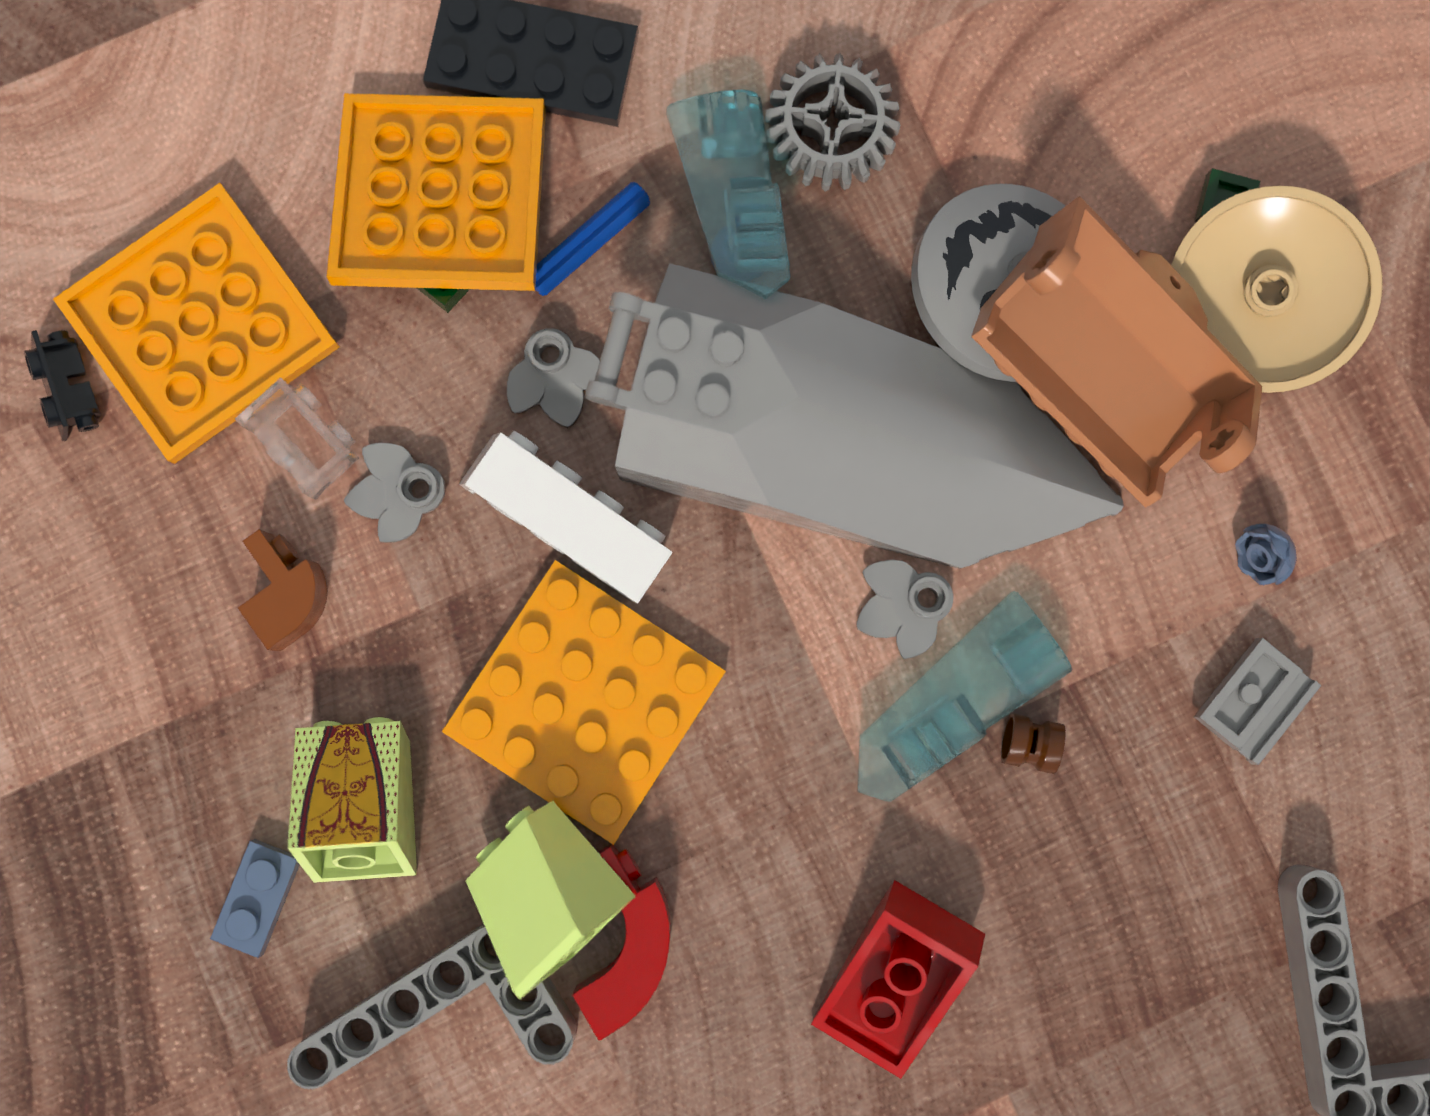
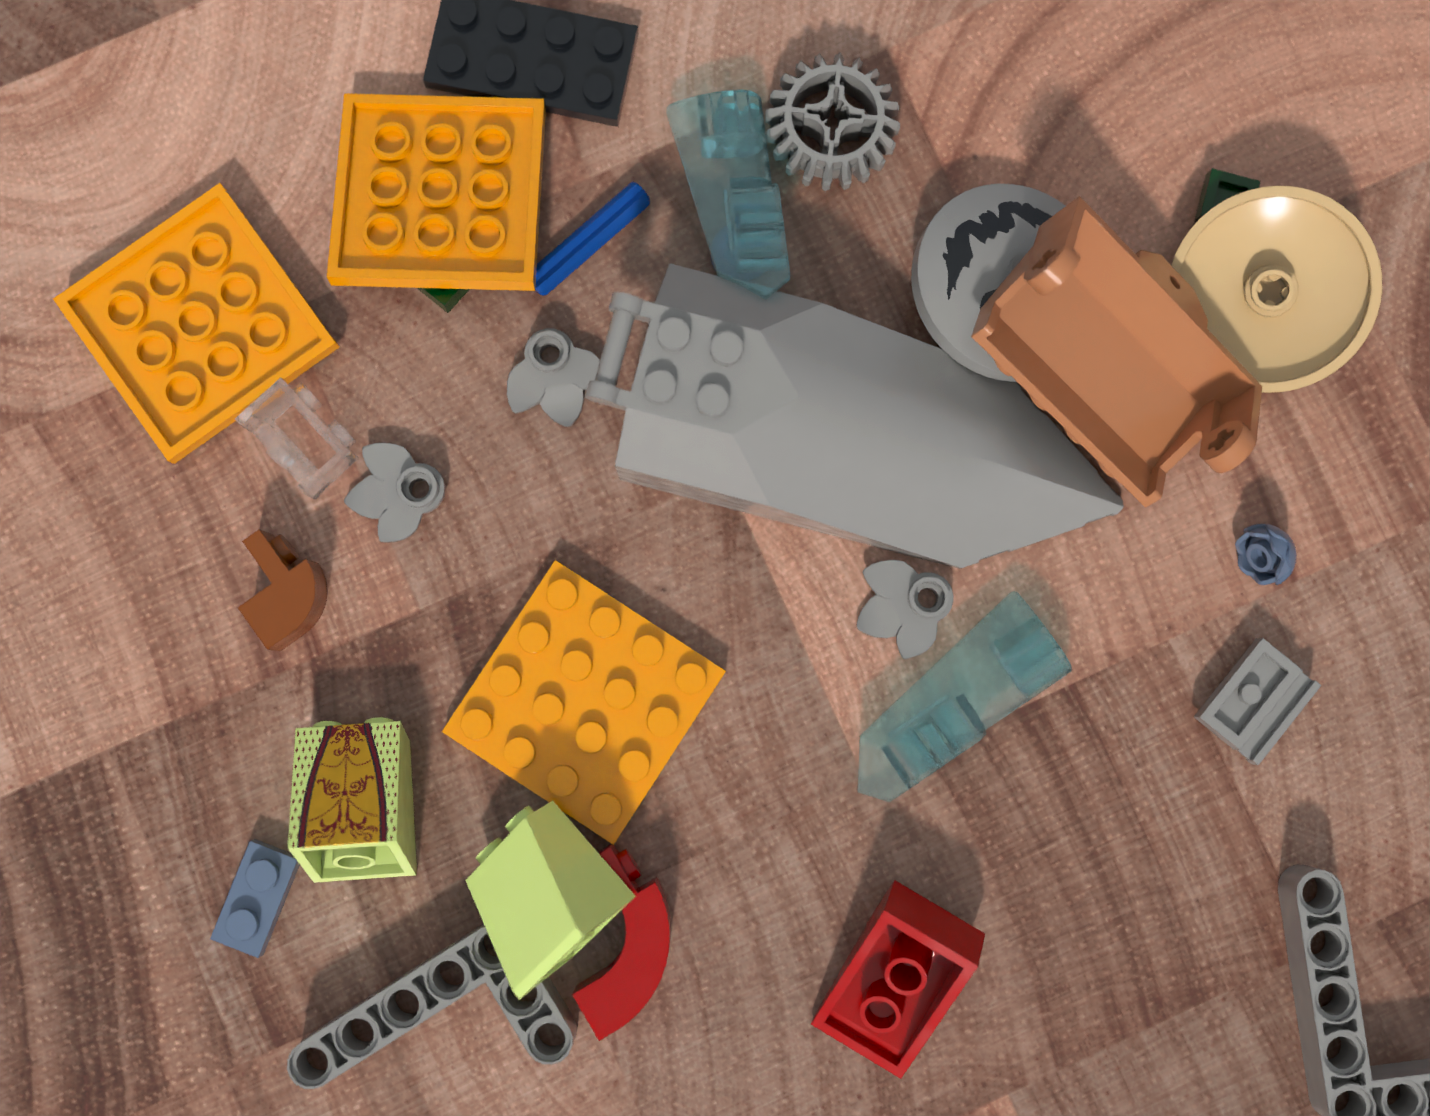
black hinge [24,330,101,441] -> none
white wedge [459,430,673,604] -> none
reddish brown wheel [1001,714,1066,774] -> none

